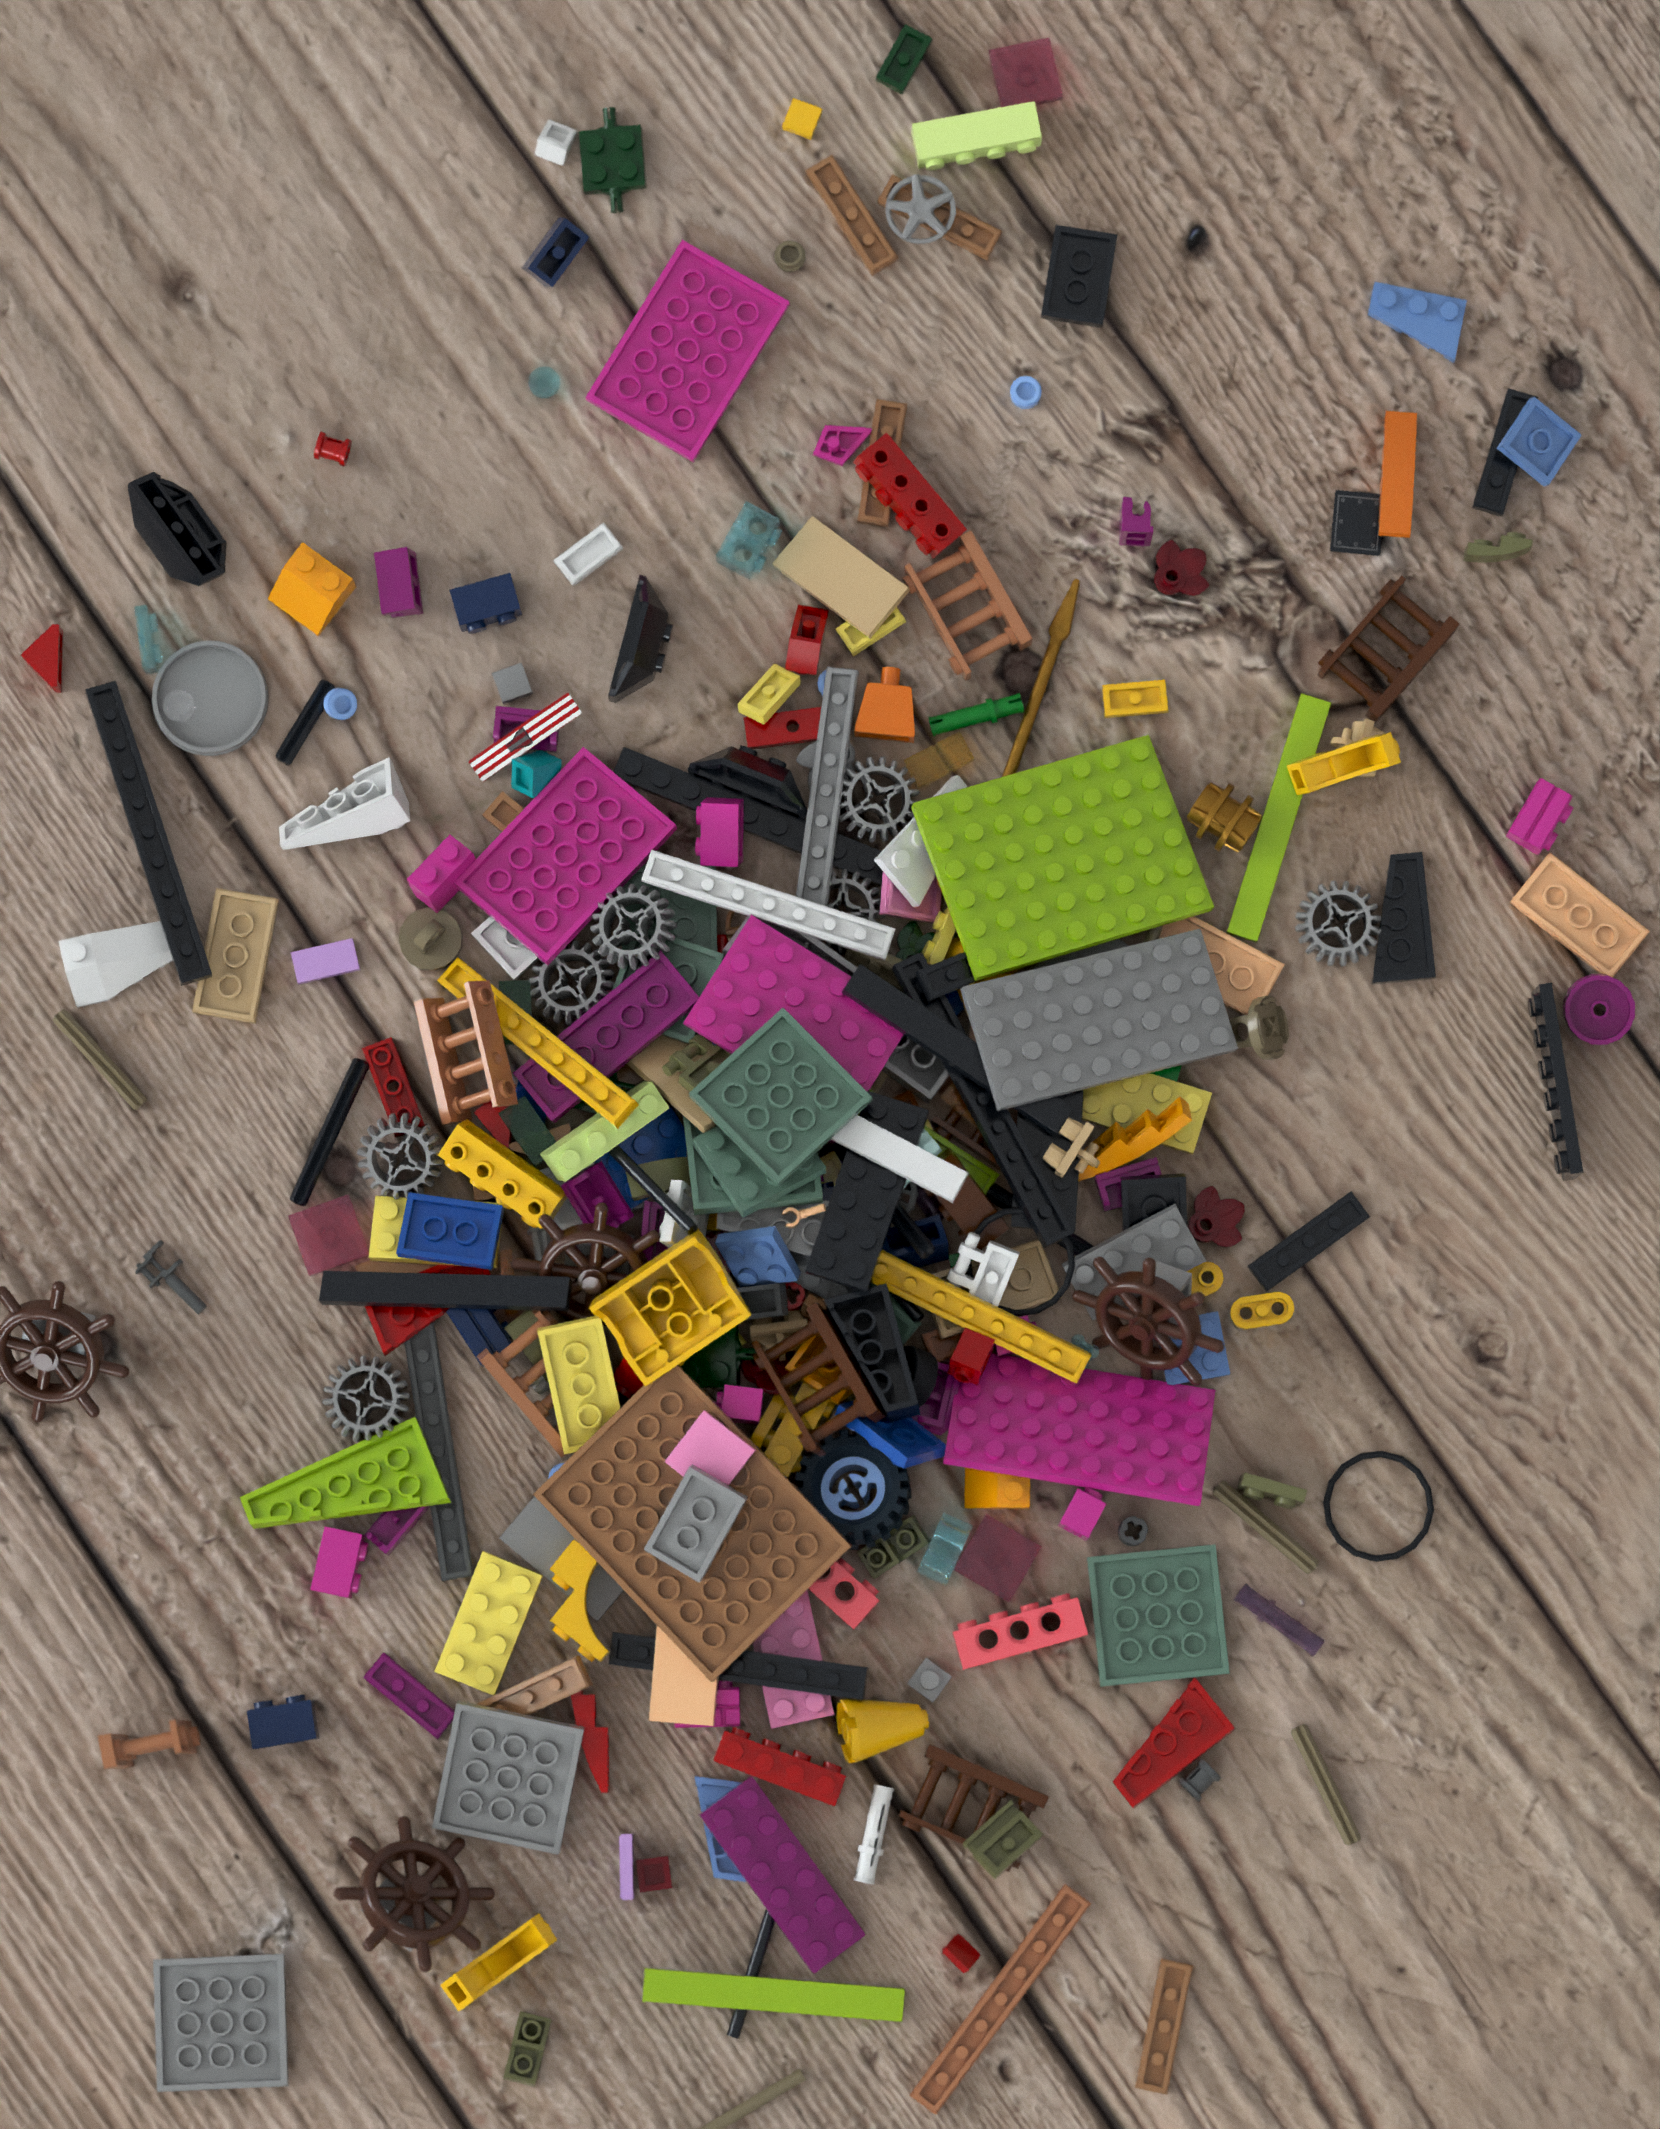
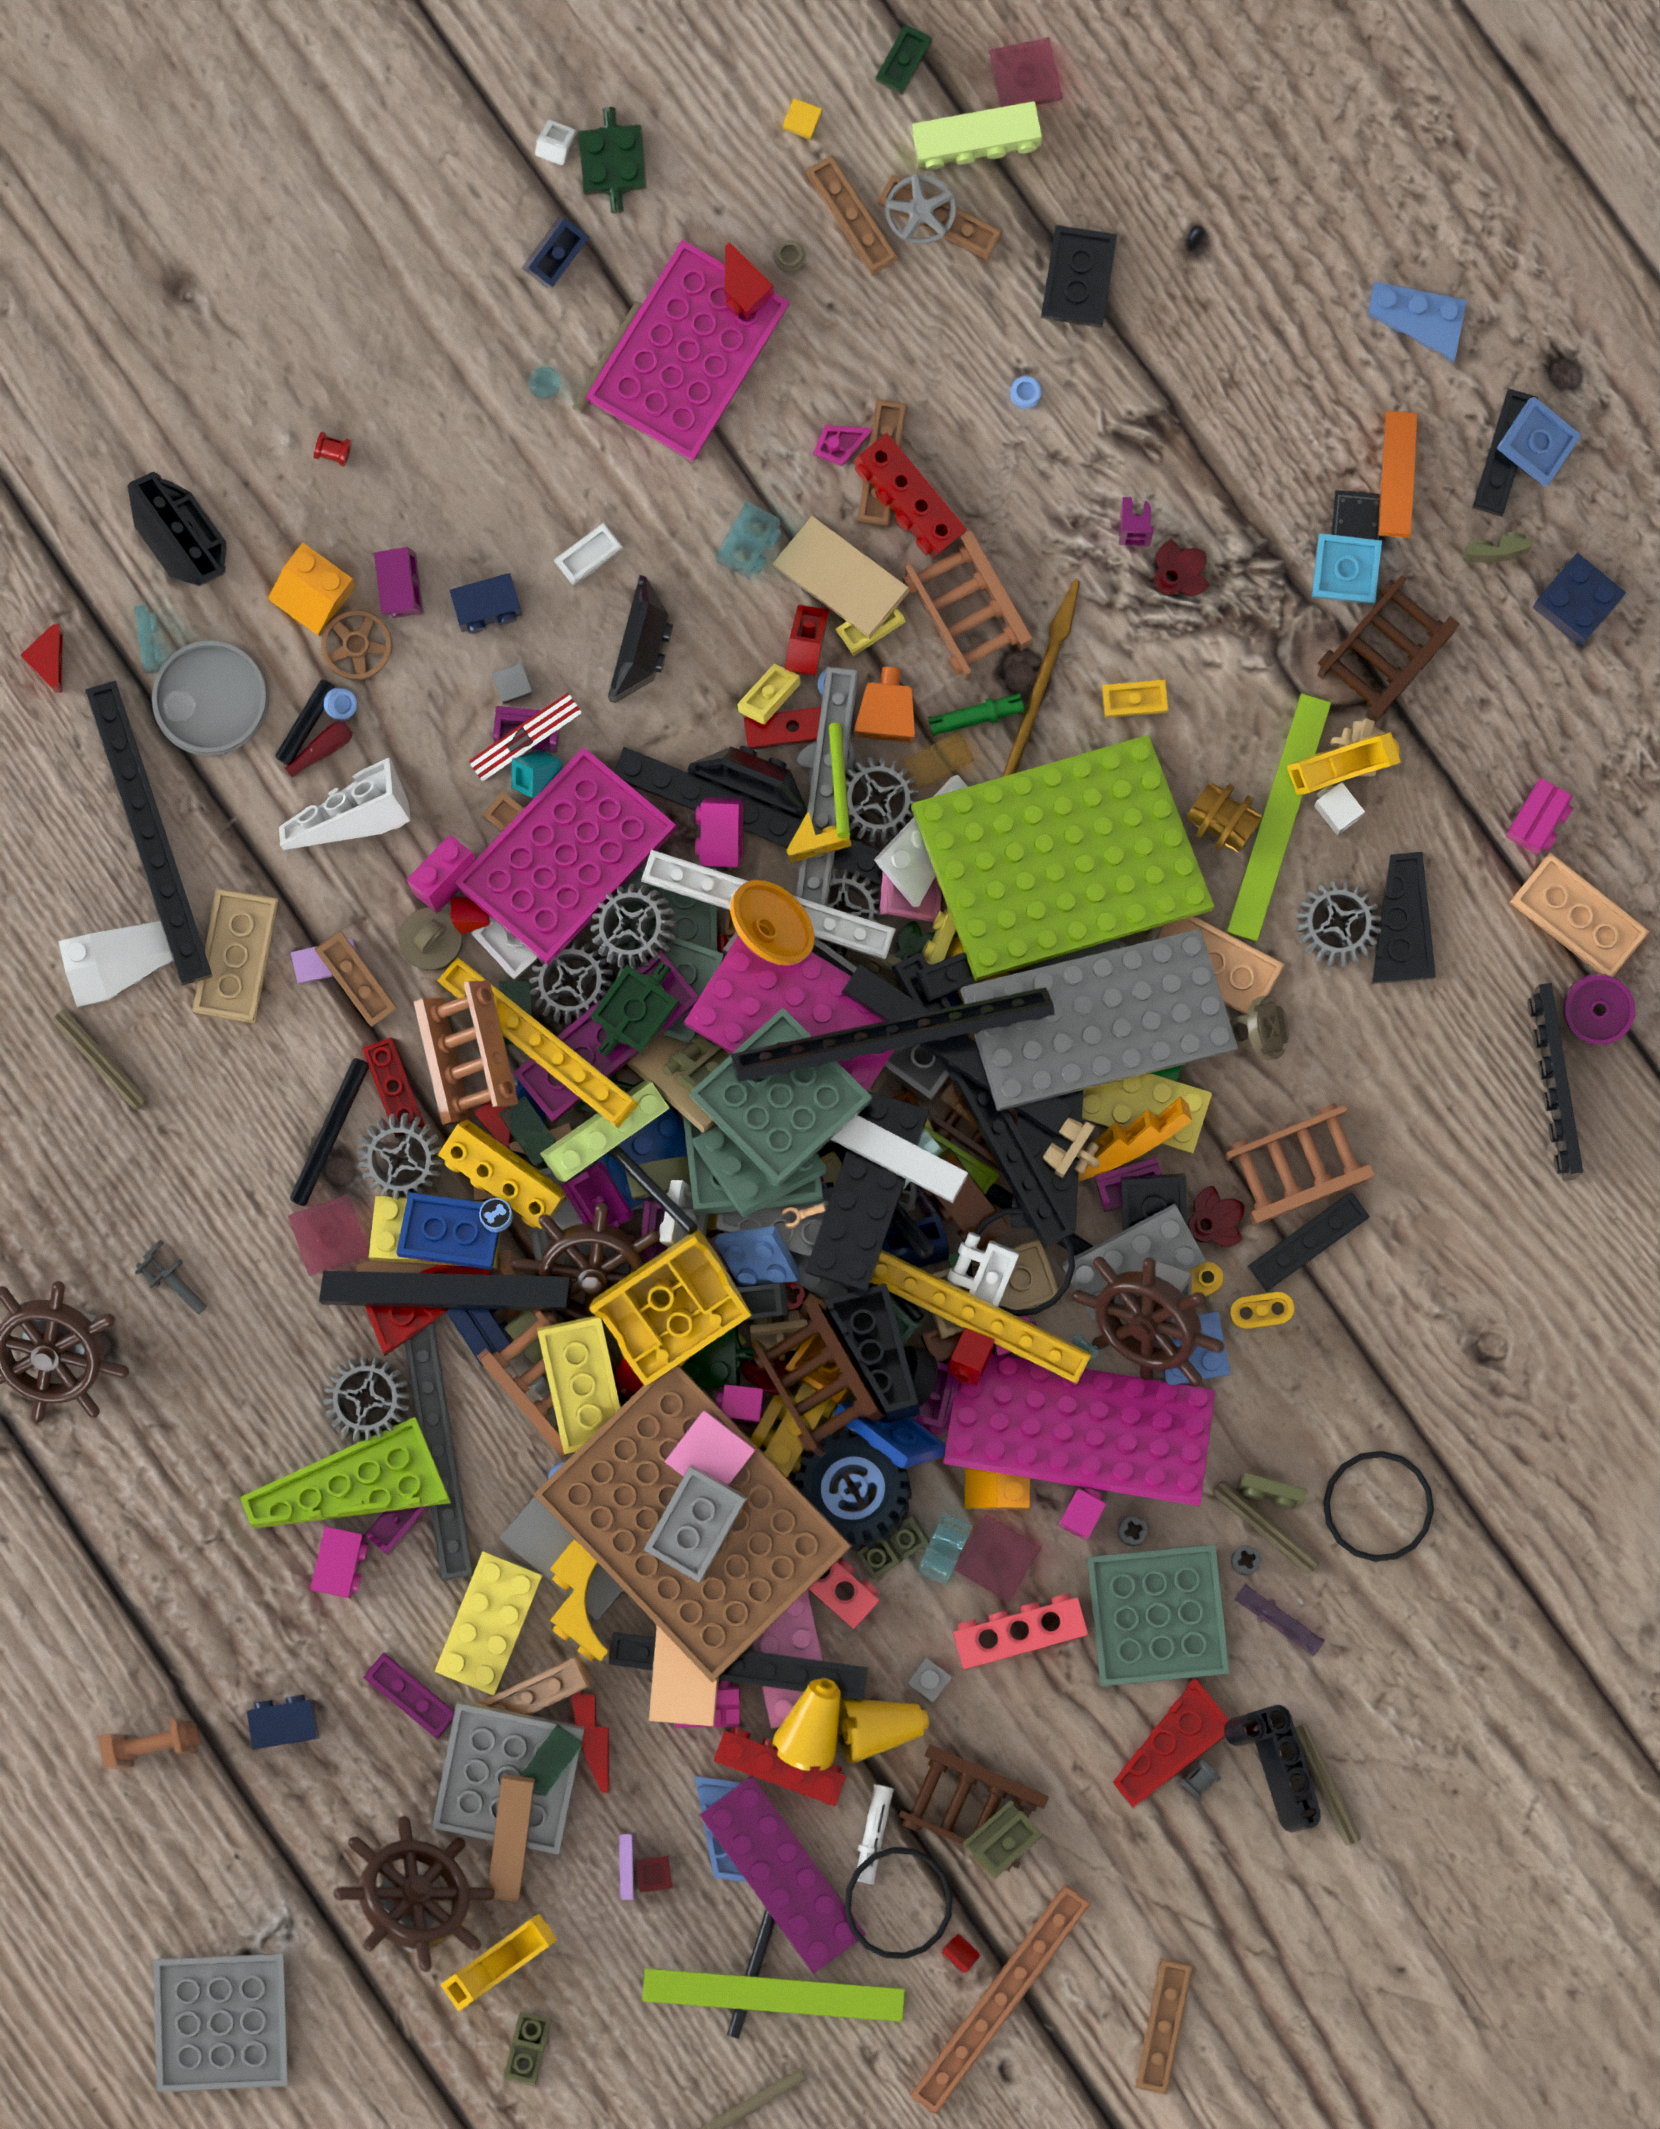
none -> dark red piece [285,720,353,777]
none -> medium nougat plate [315,930,397,1027]
none -> medium nougat wheel [321,610,392,681]
none -> red slope [450,897,490,935]
none -> tile [479,1198,513,1232]
none -> medium nougat tile [488,1774,535,1903]
none -> clear green tile [520,1724,584,1797]
none -> dark tan bar [572,301,642,414]
none -> dark green plate [589,961,680,1058]
none -> red slope [725,242,774,319]
none -> light orange dish [730,880,815,965]
none -> black plate [731,987,1055,1082]
none -> yellow cone [772,1678,841,1771]
none -> yellow slope [787,812,852,863]
none -> lime bar [829,722,850,838]
none -> black piece [845,1847,953,1959]
none -> black beam [1224,1705,1321,1832]
none -> nougat fence [1225,1103,1375,1226]
none -> dark grey bush [1230,1545,1262,1576]
none -> medium azure plate [1311,533,1382,605]
none -> white brick [1314,782,1365,836]
none -> dark blue brick [1533,553,1626,647]

